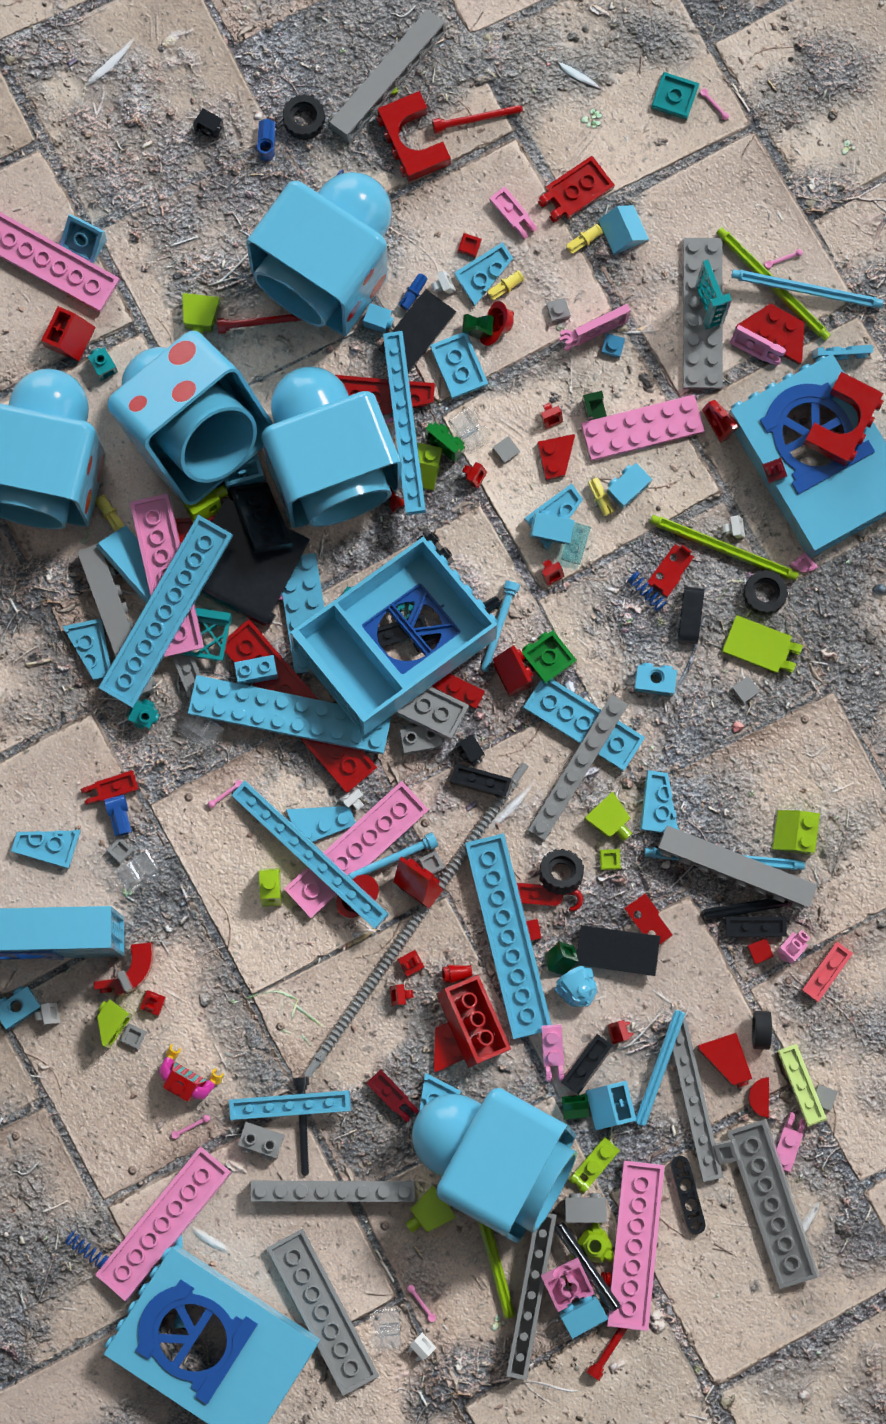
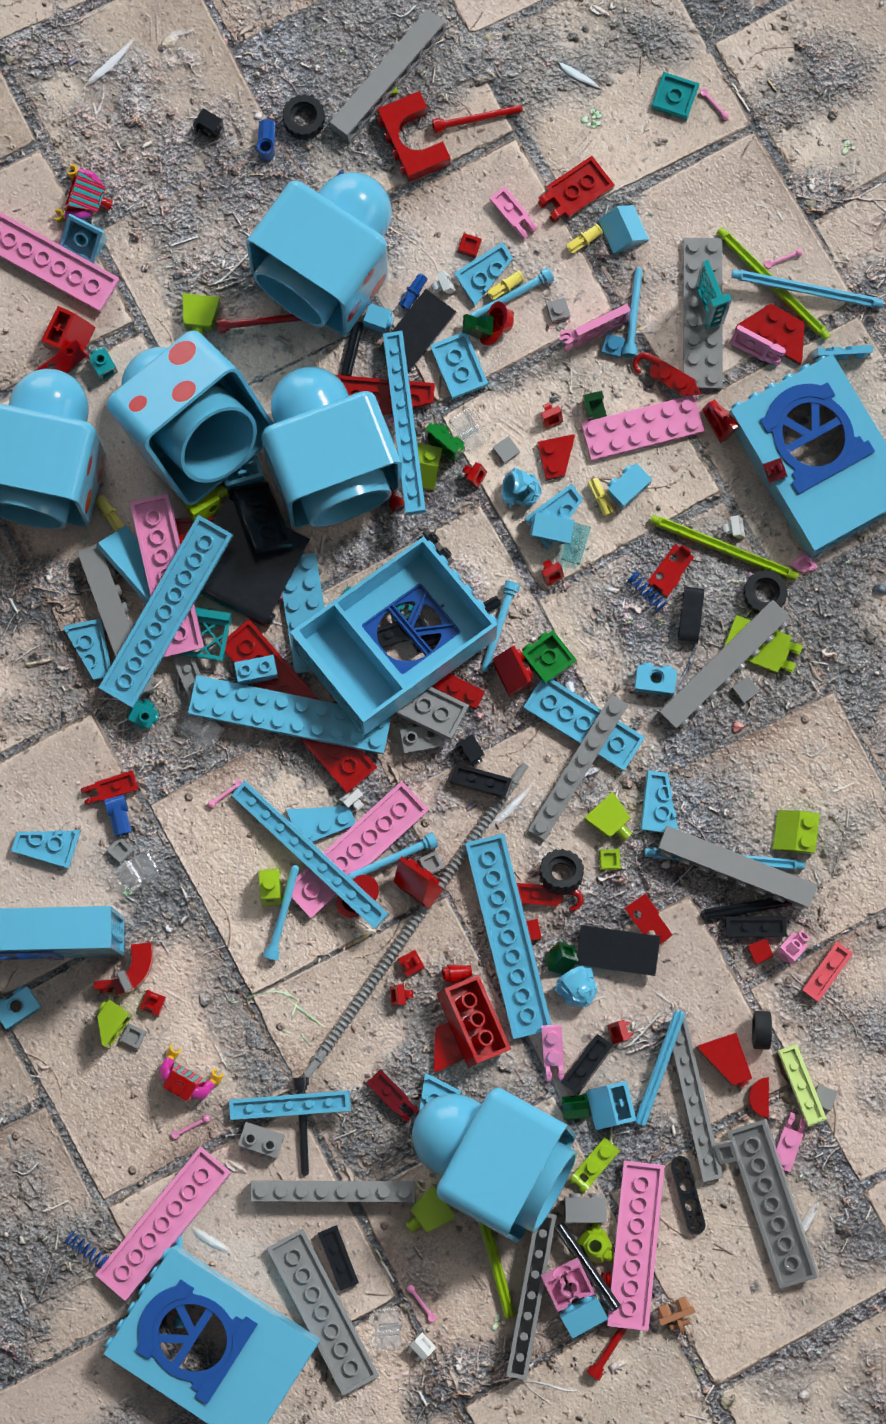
white tile [35,1003,60,1025] -> none
red arch [803,372,884,466] -> none
none -> red piece [37,339,90,373]
none -> torso [54,164,113,223]
none -> medium azure piece [263,865,299,961]
none -> black plate [318,1225,359,1291]
none -> black axle [341,321,363,376]
none -> medium azure piece [470,267,555,318]
none -> medium azure helmet [501,467,542,508]
none -> medium azure piece [622,268,642,358]
none -> red plate [633,352,702,397]
none -> nougat hips [657,1296,696,1334]
none -> light grey brick [659,600,790,729]

